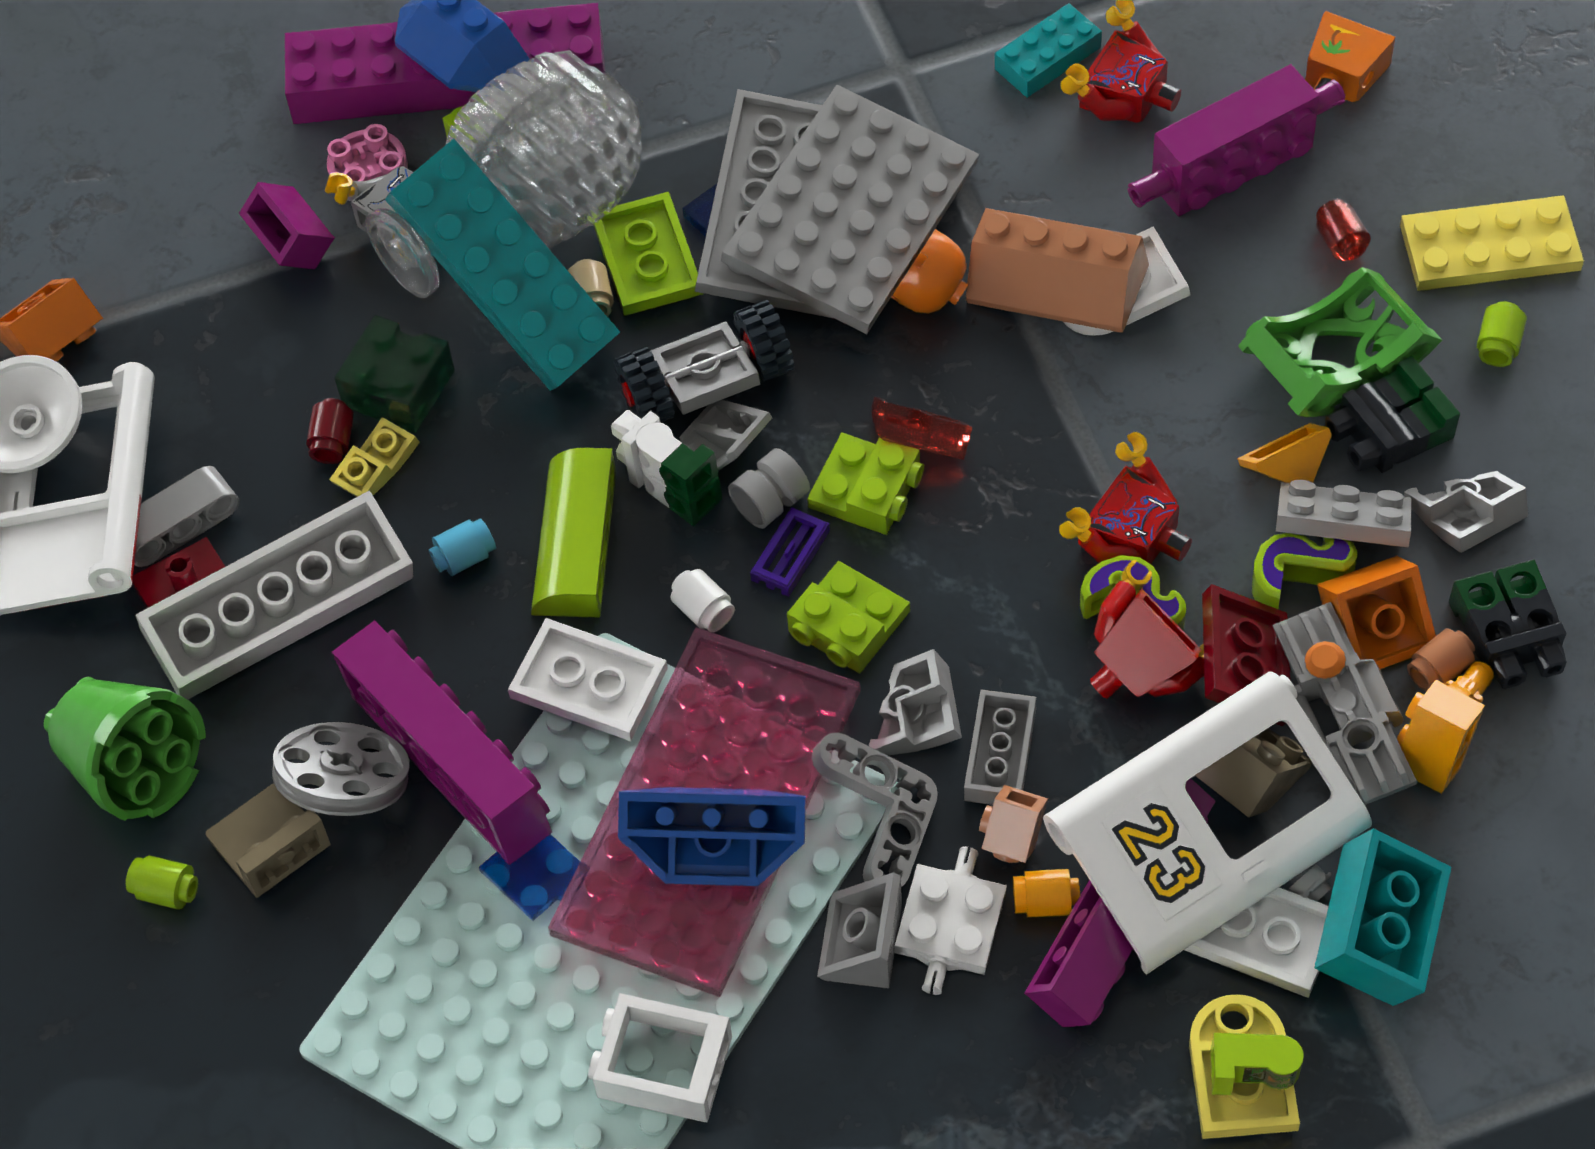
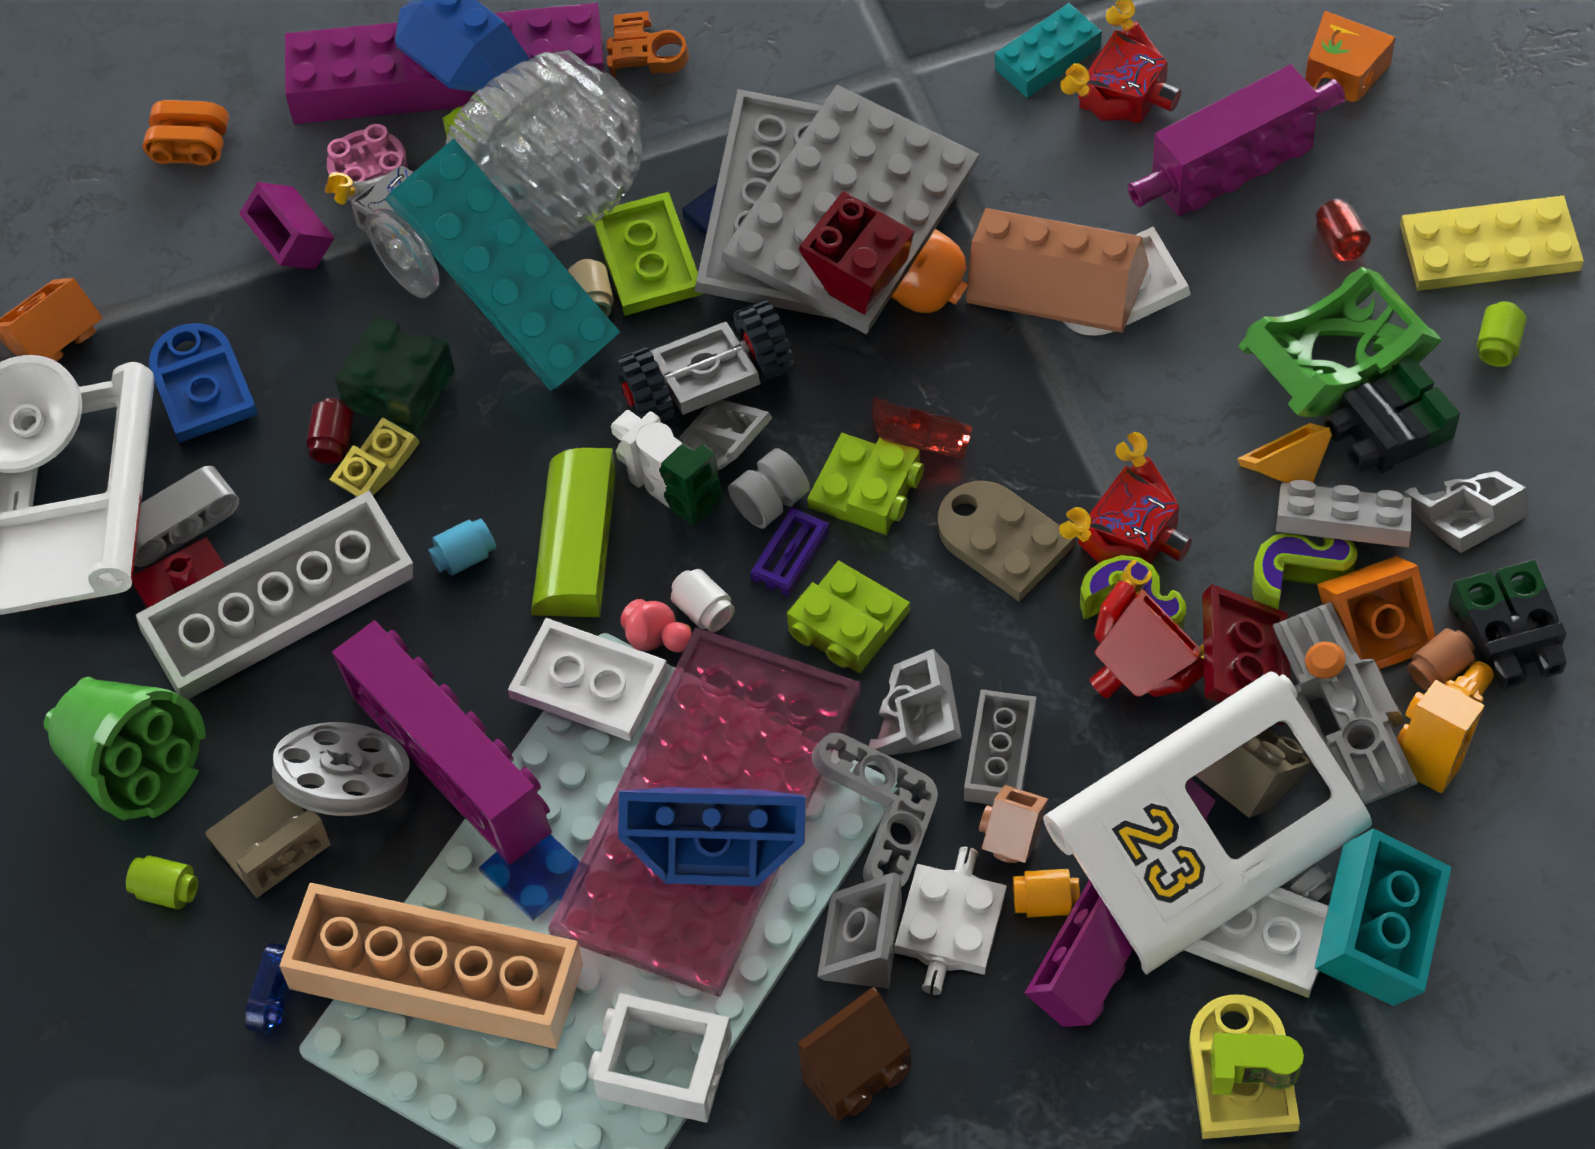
none -> orange brick [142,100,229,165]
none -> blue plate [149,323,258,443]
none -> clear blue plate [245,943,287,1034]
none -> light nougat brick [279,883,583,1049]
none -> orange piece [607,11,689,78]
none -> coral animal [621,599,692,652]
none -> reddish brown slope [798,987,911,1122]
none -> dark red slope [799,190,914,315]
none -> dark tan plate [938,481,1075,602]

